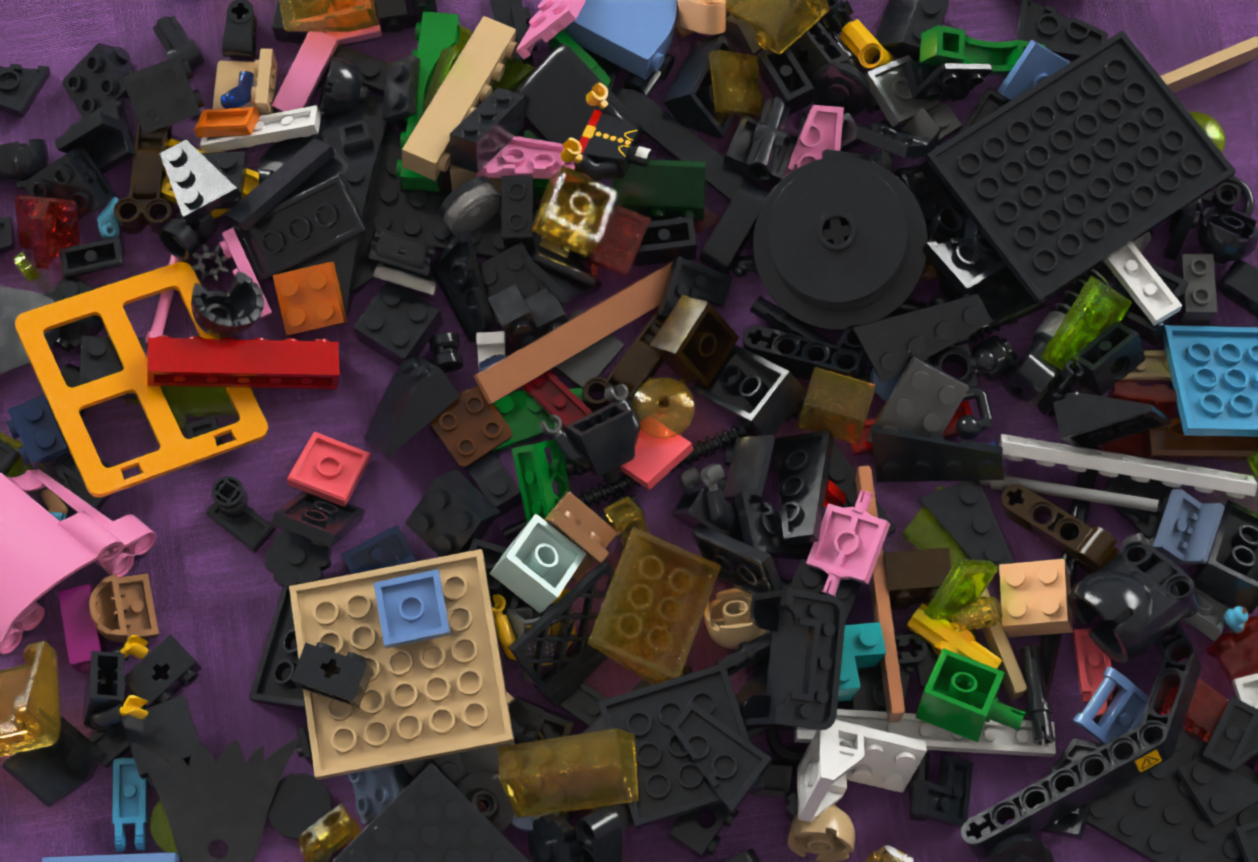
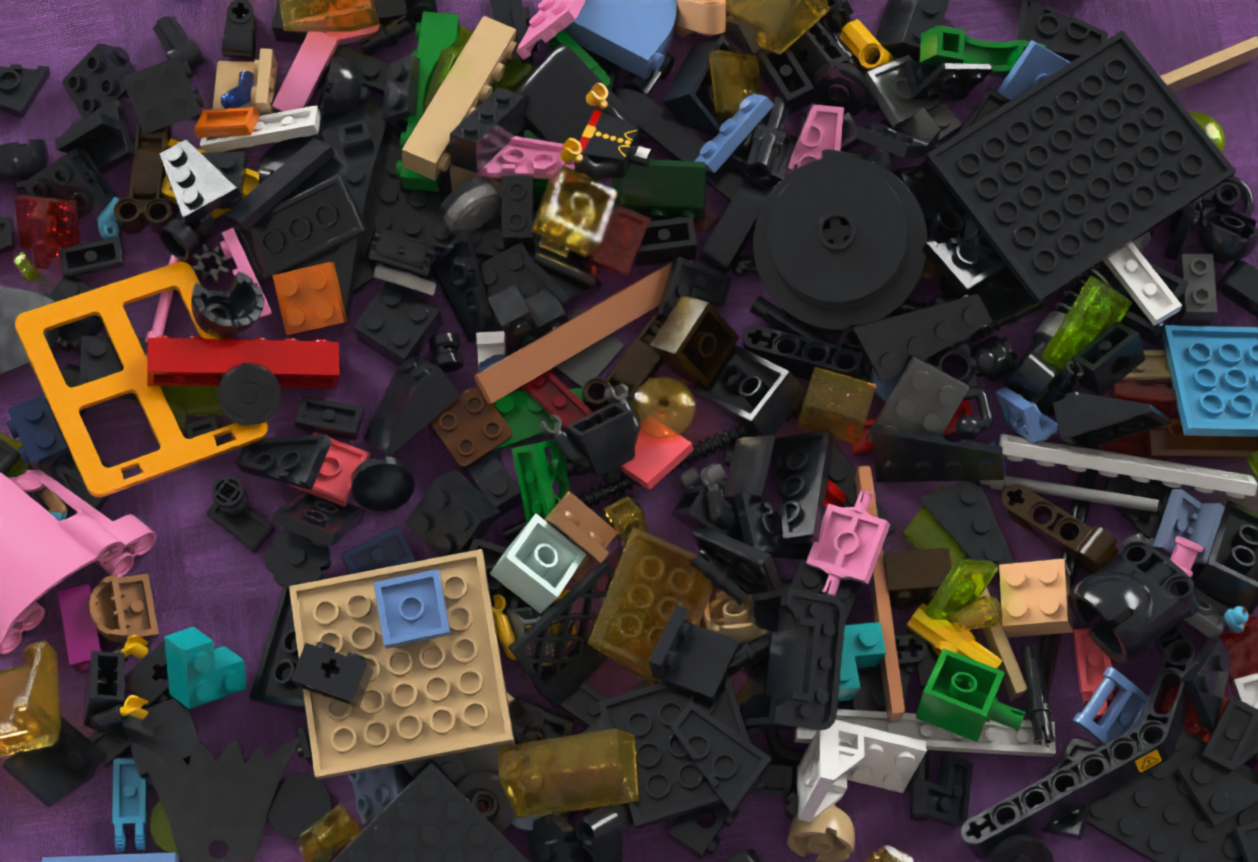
none -> teal brick [164,627,246,709]
none -> black tile [217,362,281,425]
none -> black wing [236,434,332,490]
none -> black plate [295,396,364,439]
none -> black tile [351,457,415,511]
none -> black pin [359,13,417,56]
none -> black bracket [649,605,739,700]
none -> black pin [690,549,753,606]
none -> medium blue plate [695,93,774,173]
none -> medium blue bracket [995,387,1059,443]
none -> bright pink bush [1170,536,1204,577]
none -> black wing [1182,637,1231,729]

